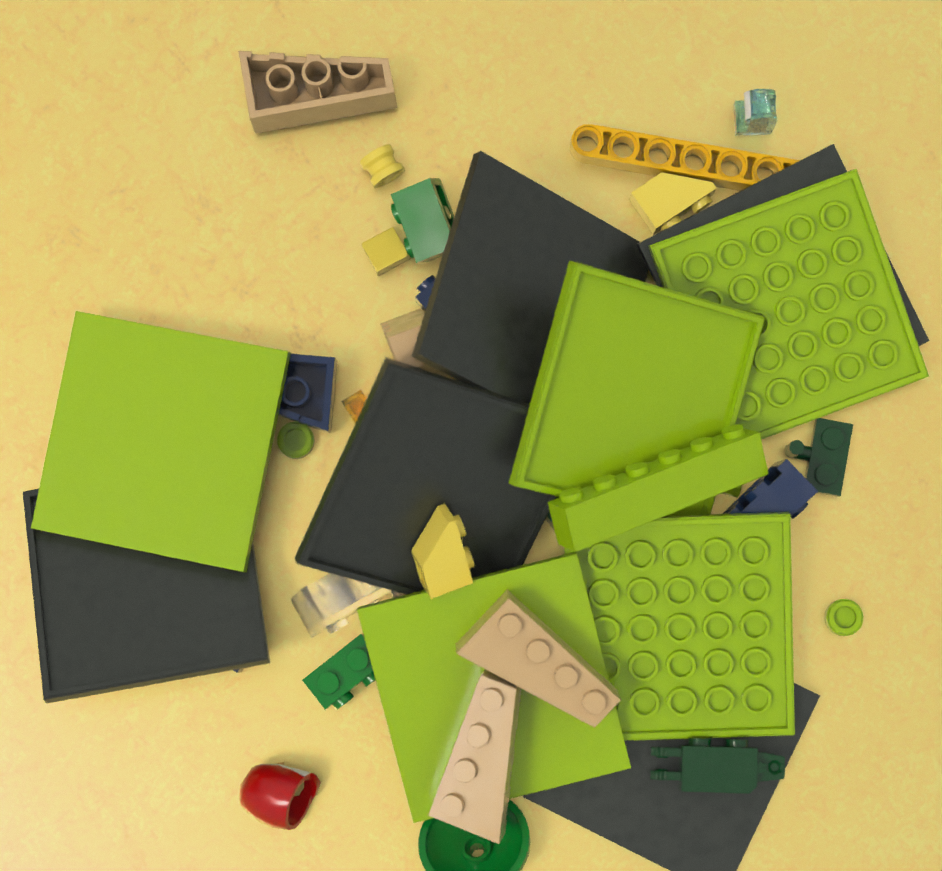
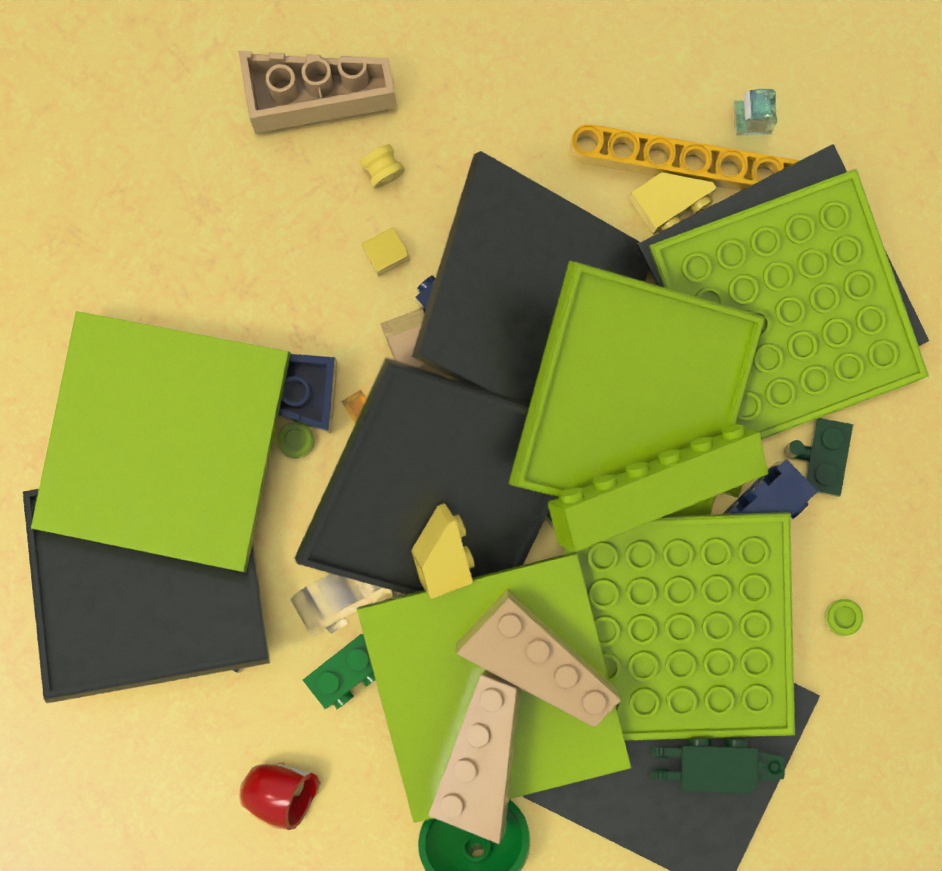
brick [391,178,454,263] -> none

